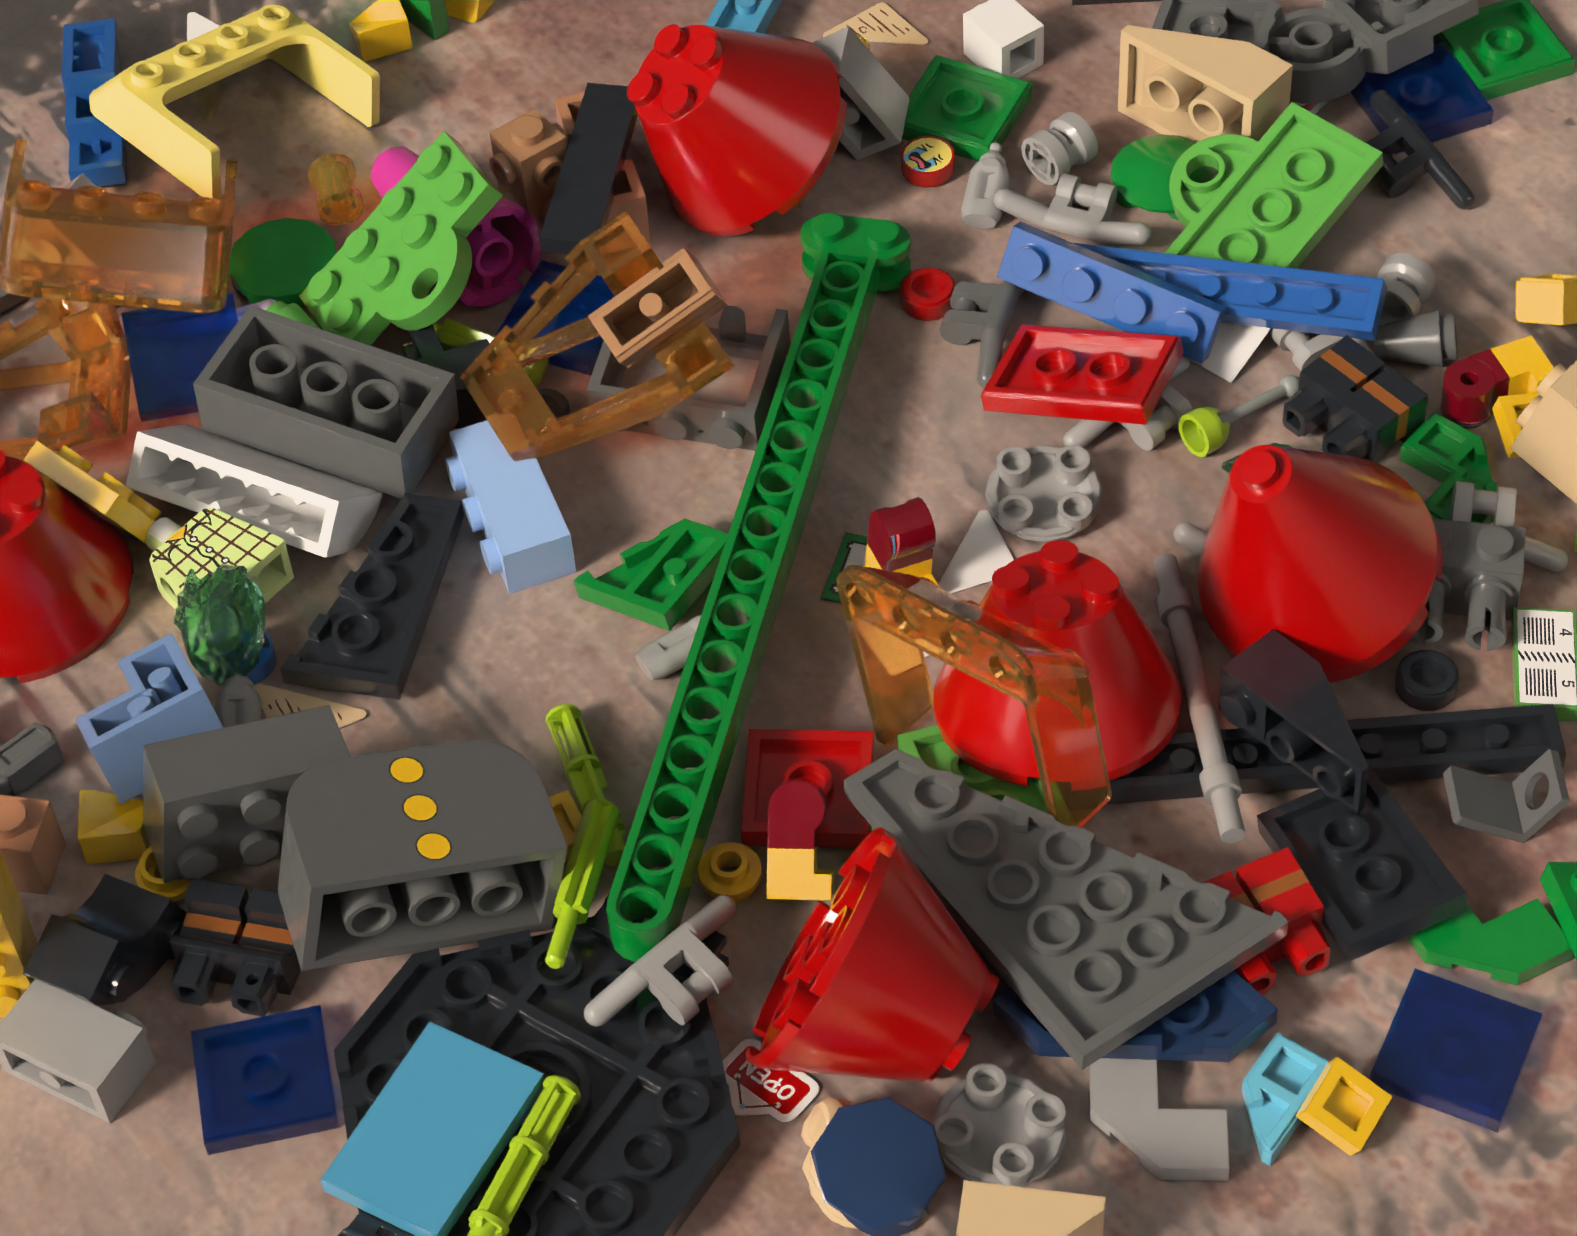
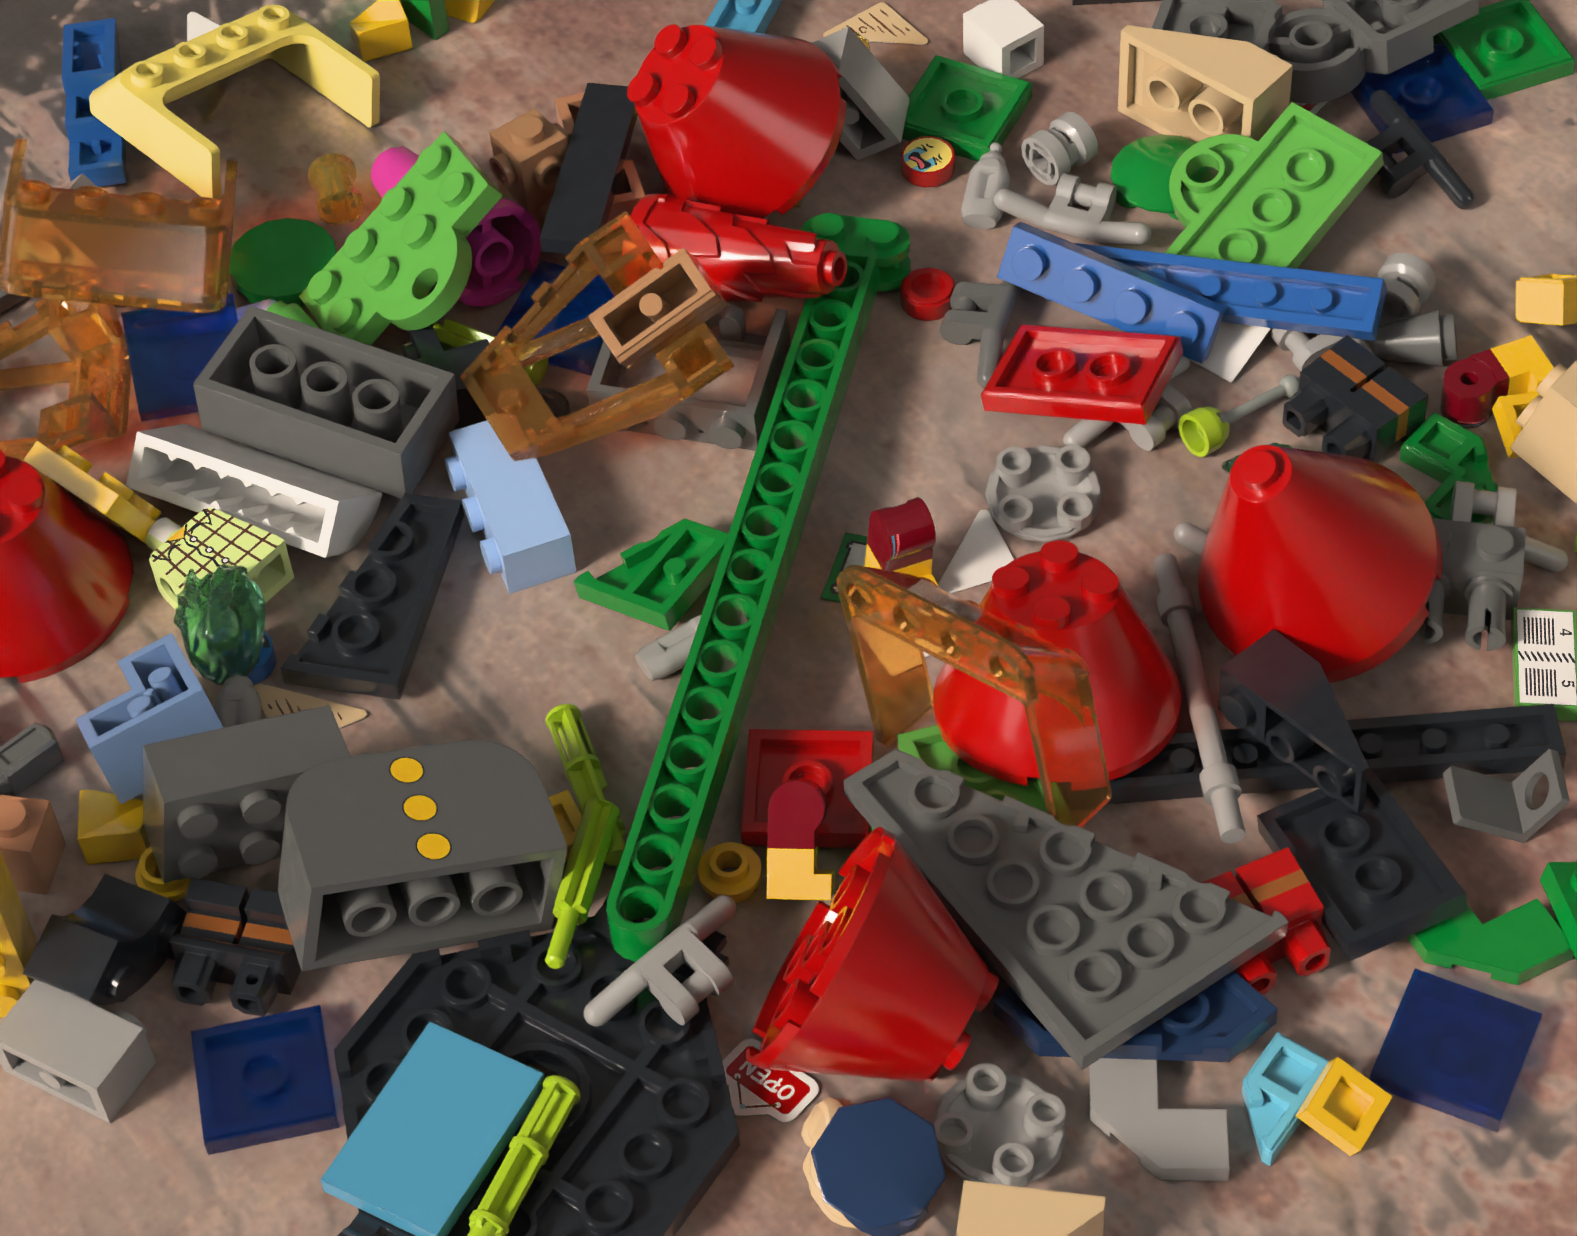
black tile [1395,650,1459,711] -> none
none -> red cone [622,193,847,302]

